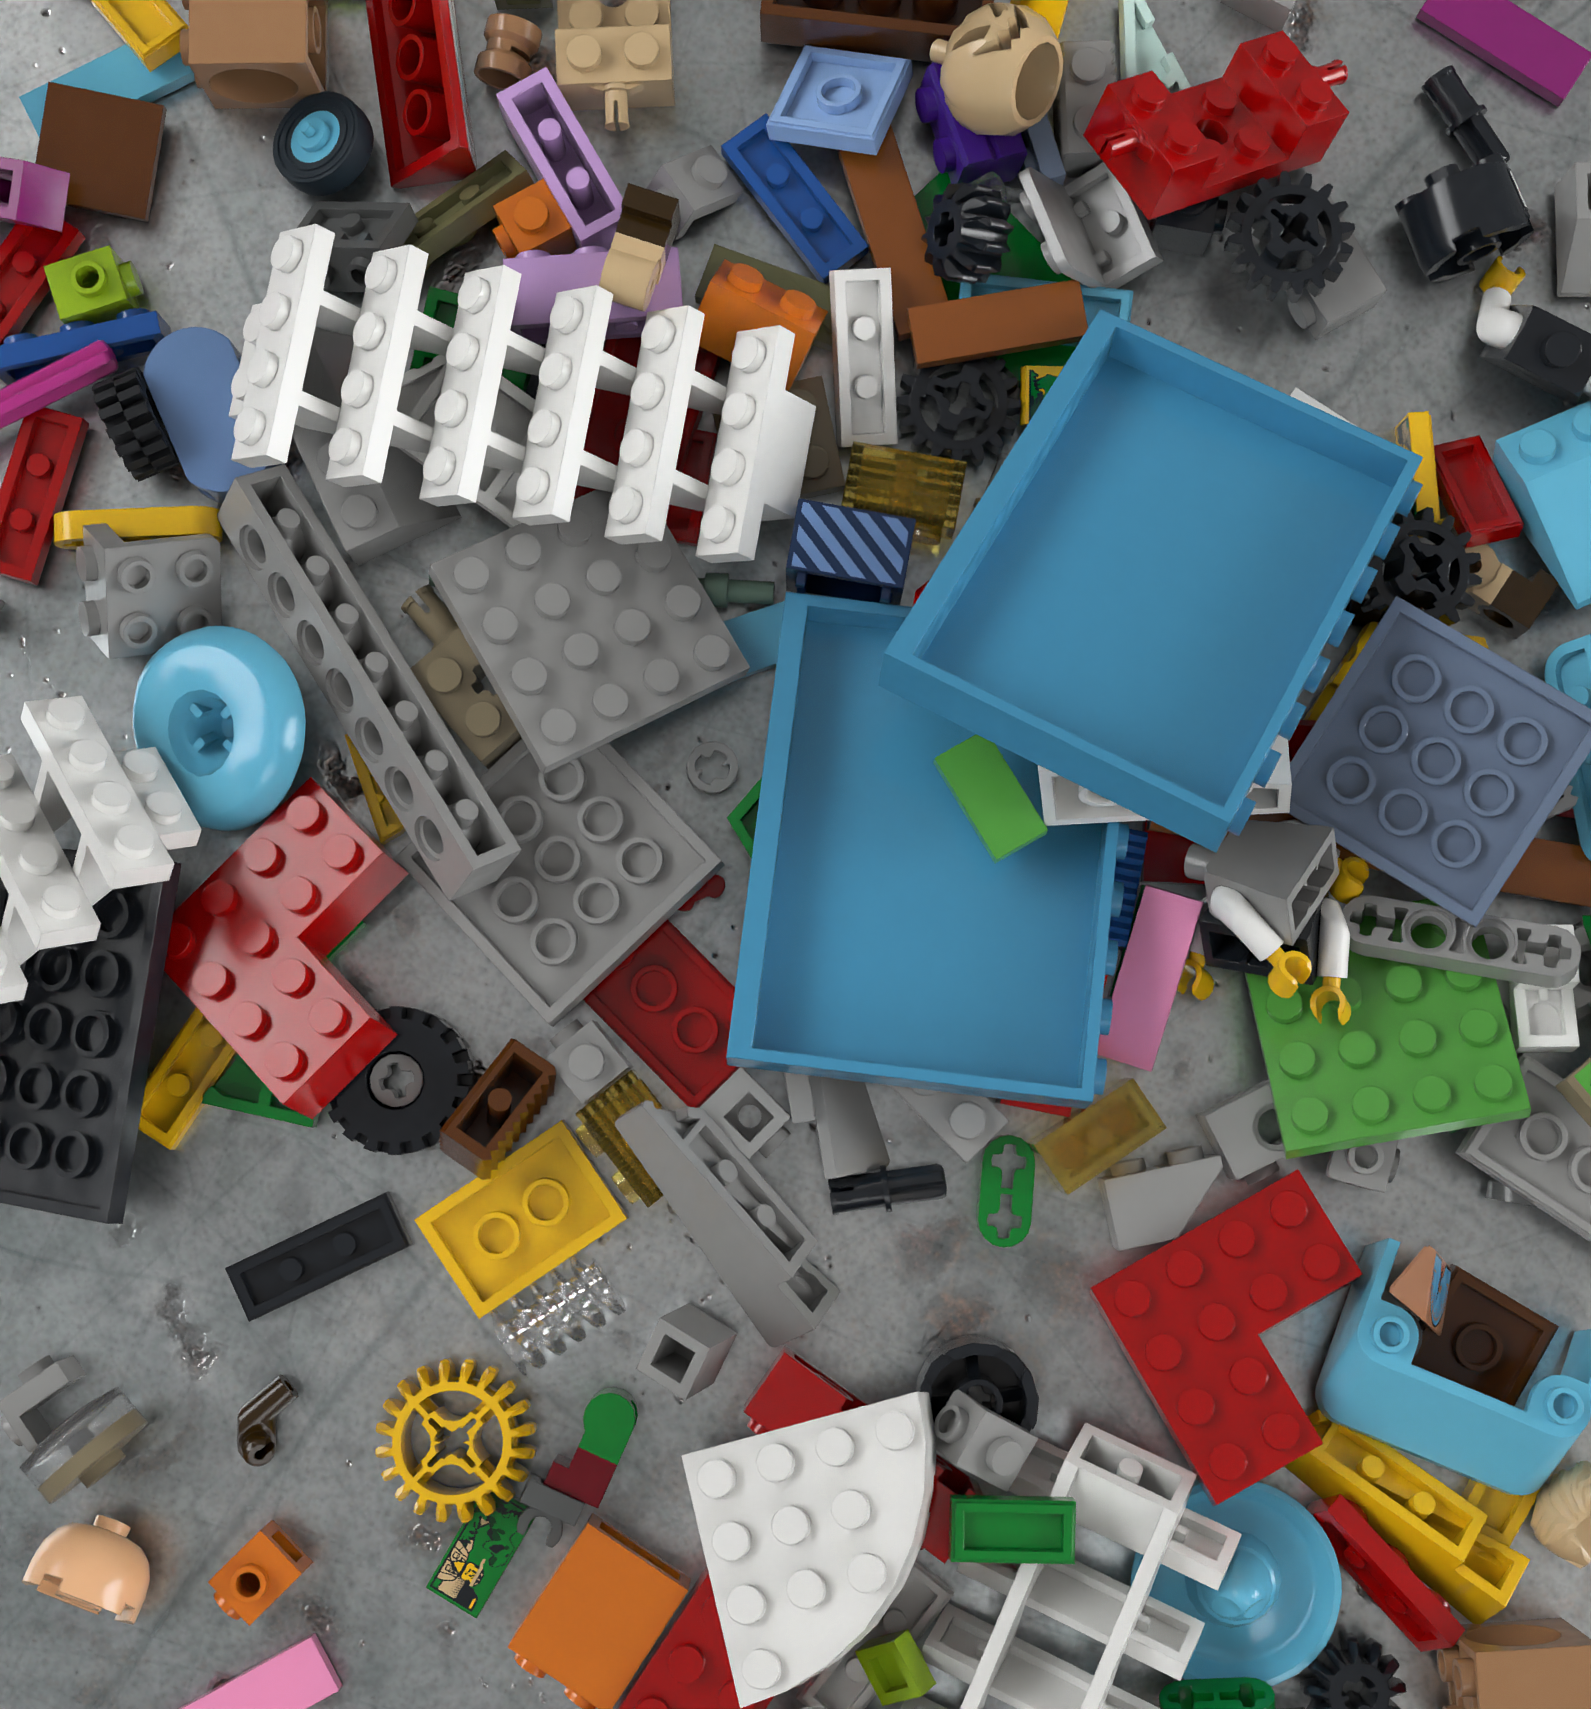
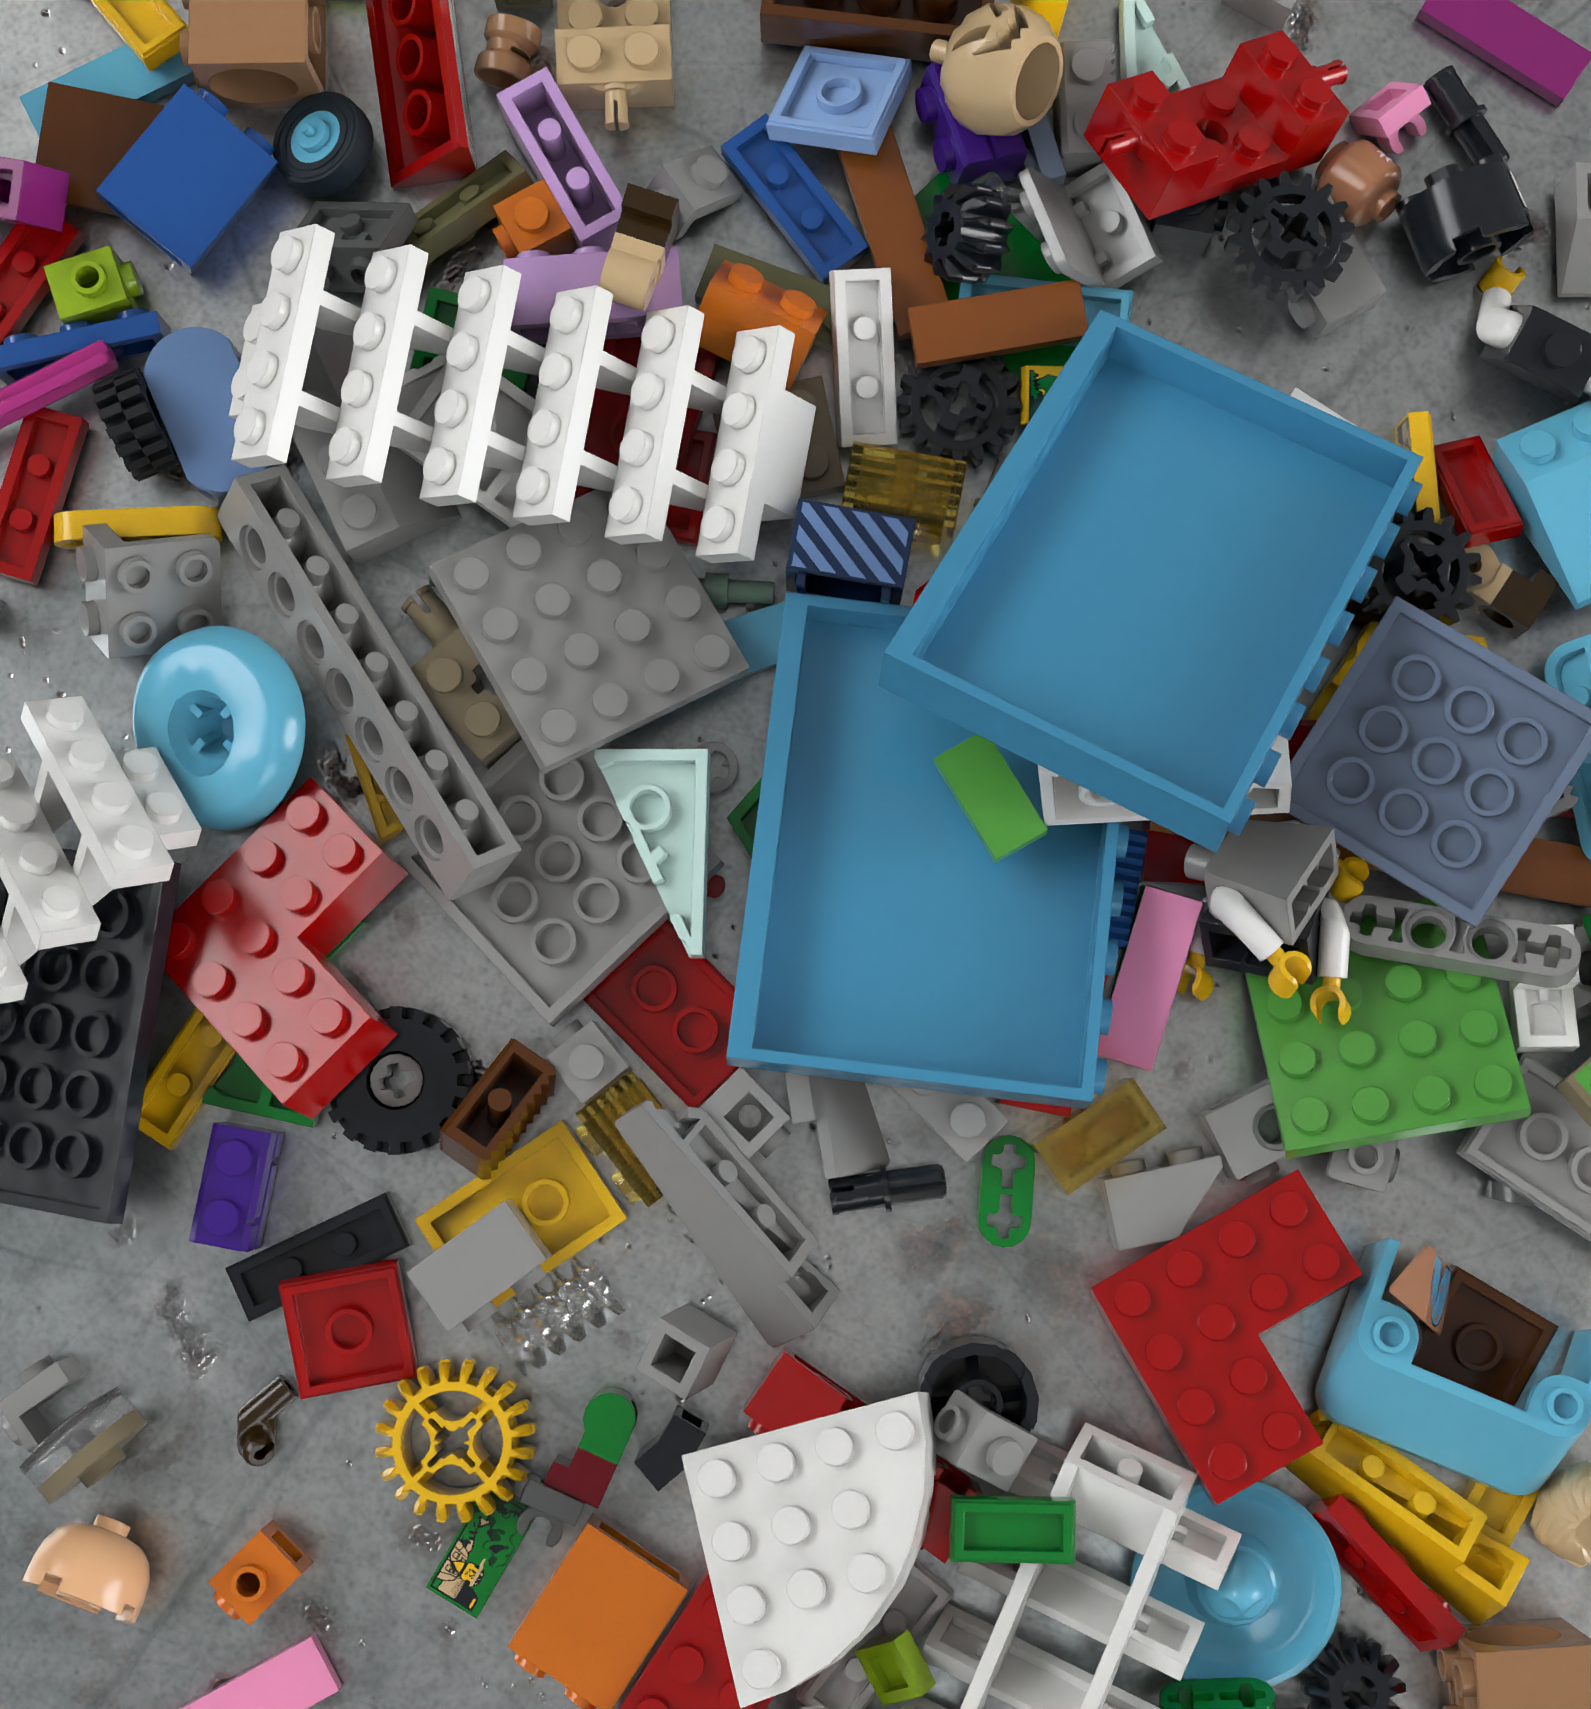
none -> blue brick [96,83,278,275]
none -> dark purple brick [189,1121,284,1252]
none -> red tile [278,1258,419,1399]
none -> light grey brick [406,1198,553,1332]
none -> light aqua wing [594,749,711,958]
none -> black piece [634,1405,709,1492]
none -> nougat head [1315,139,1402,227]
none -> bright pink tile [1348,81,1432,154]

